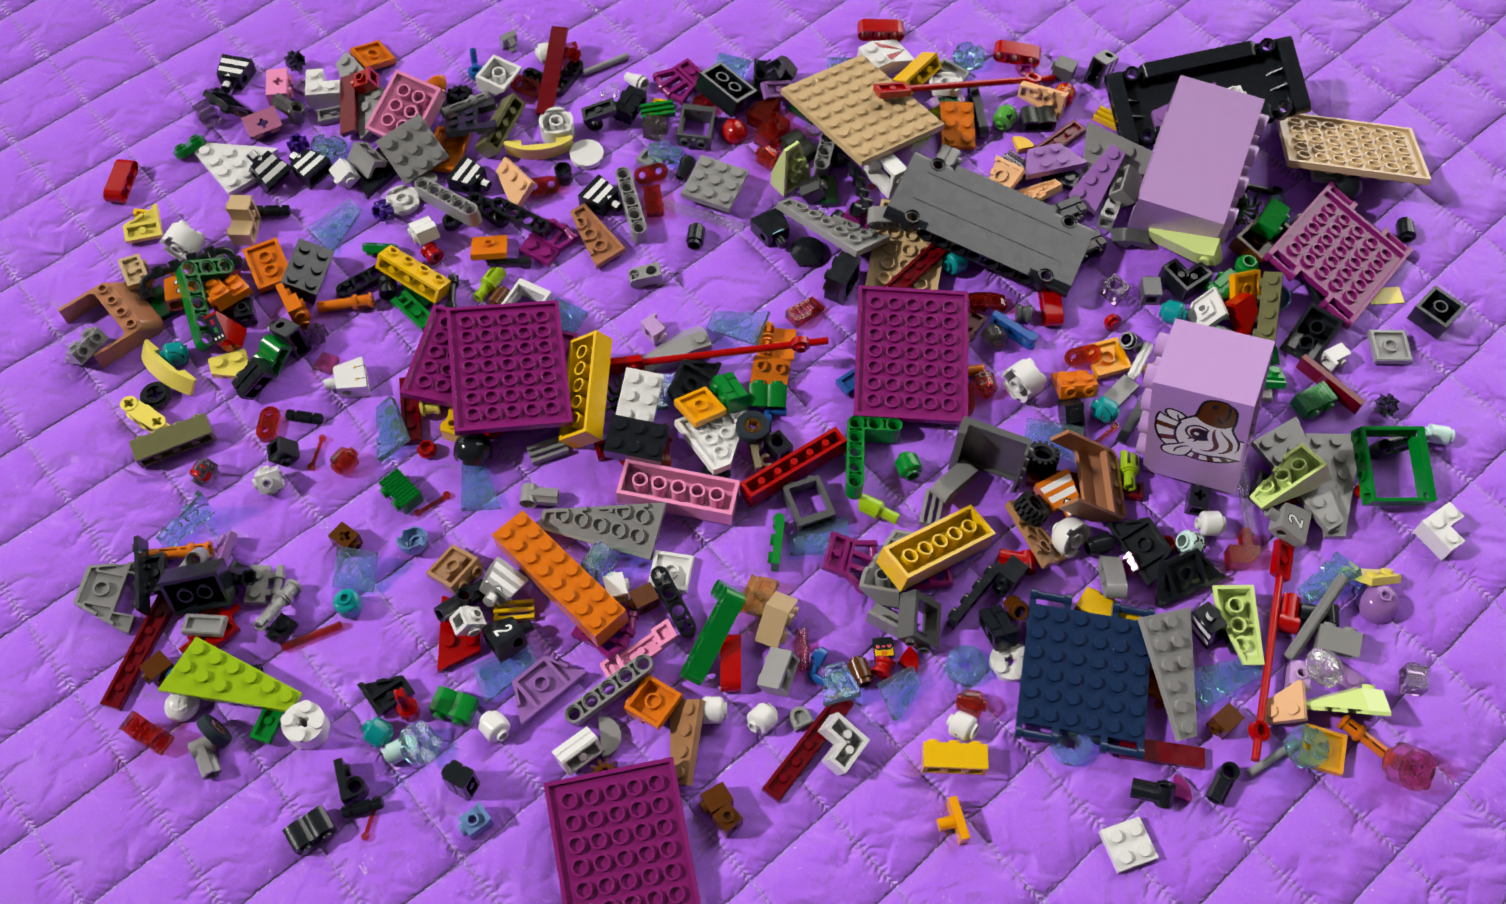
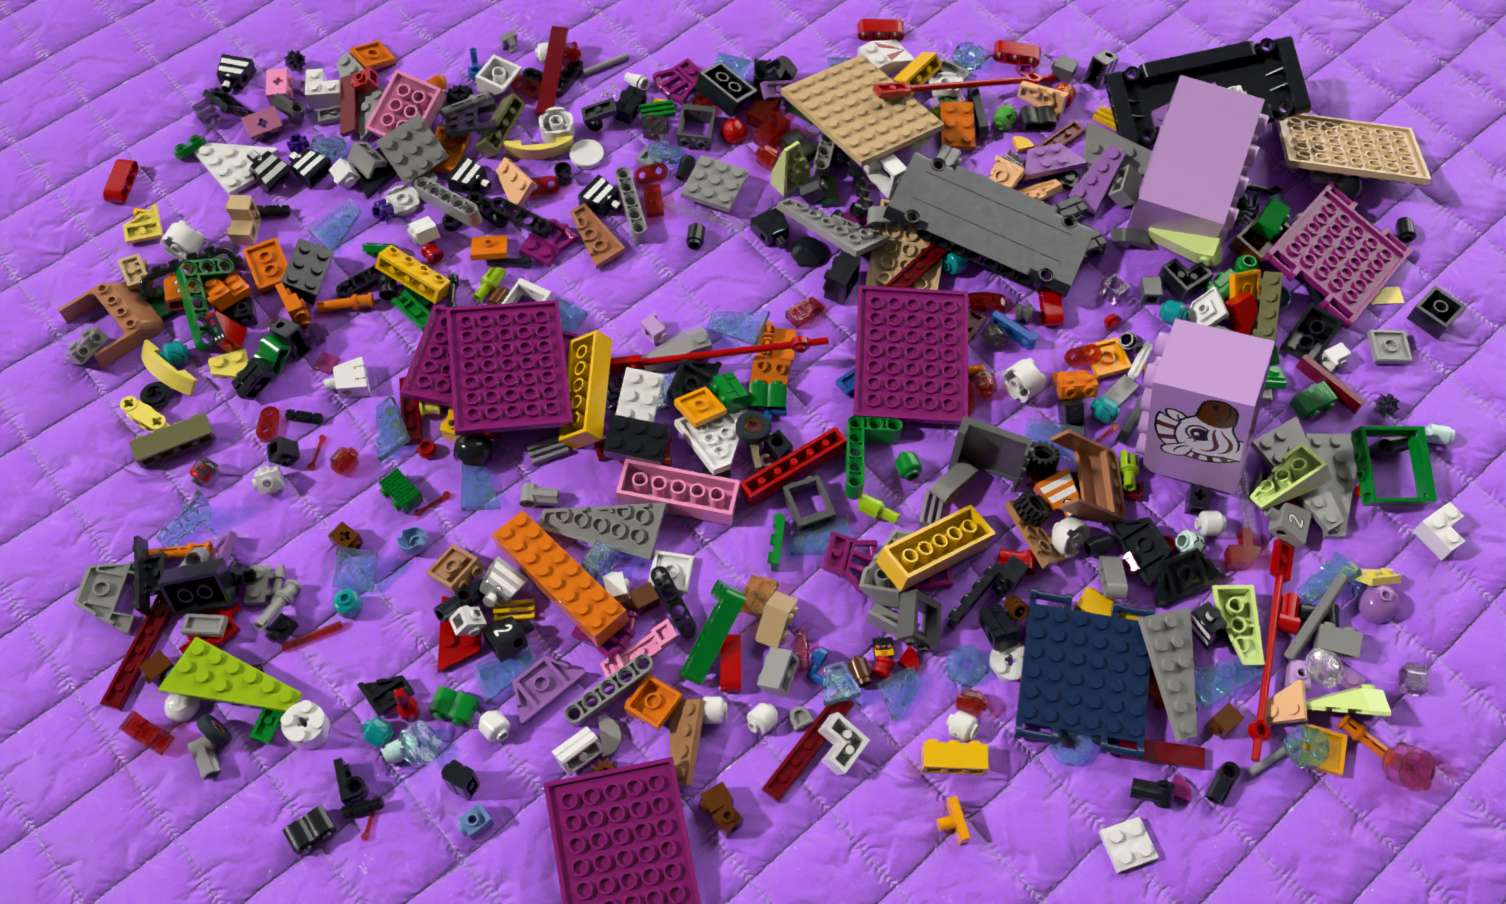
leg [628,262,664,289] -> none
light grey leg [1096,197,1121,232] -> none

